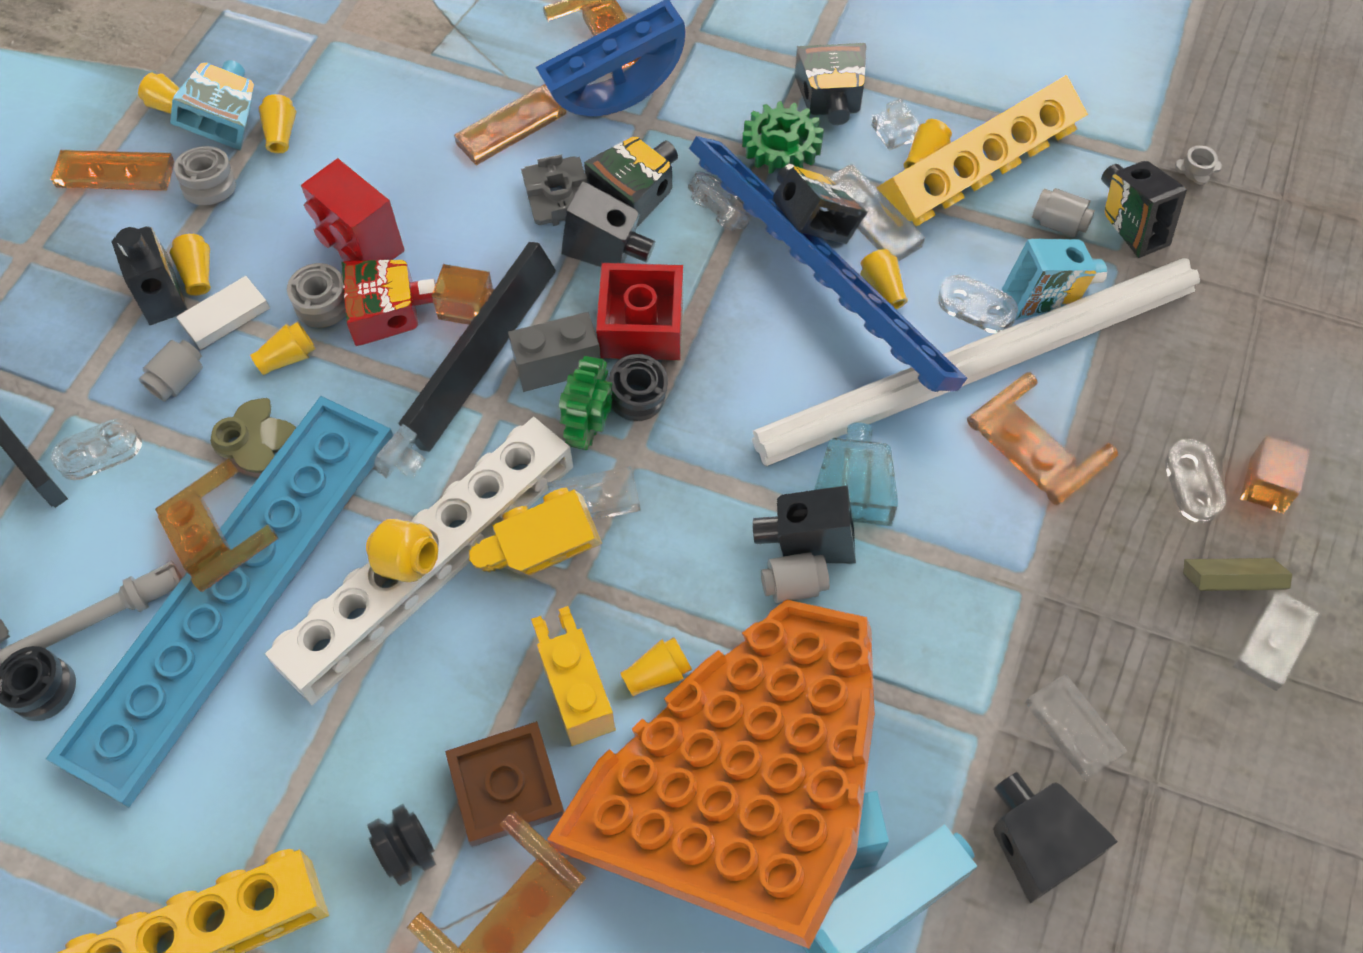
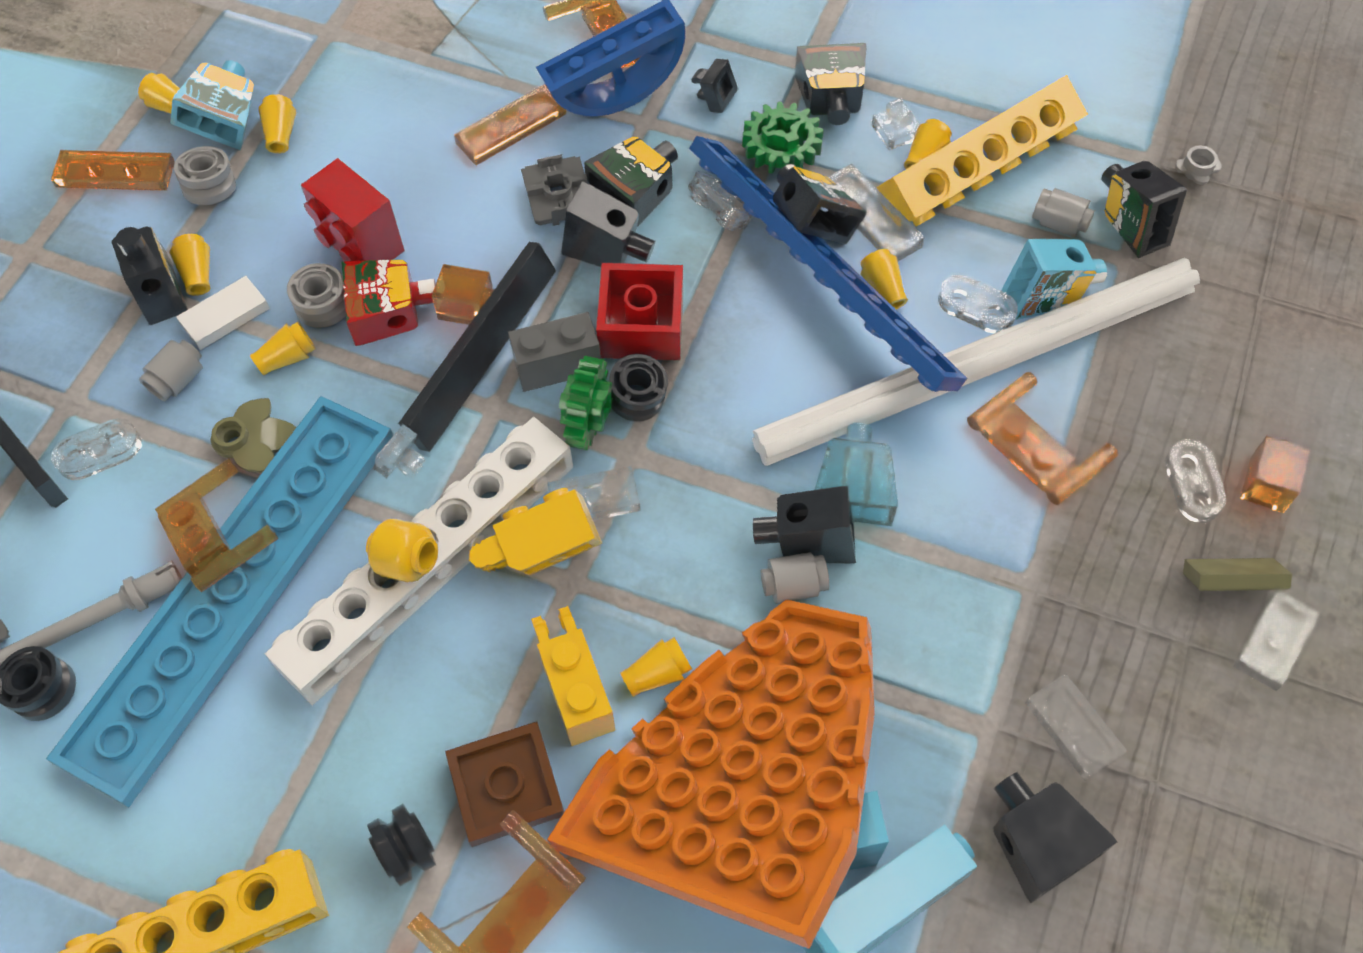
none -> black tile [691,59,738,113]

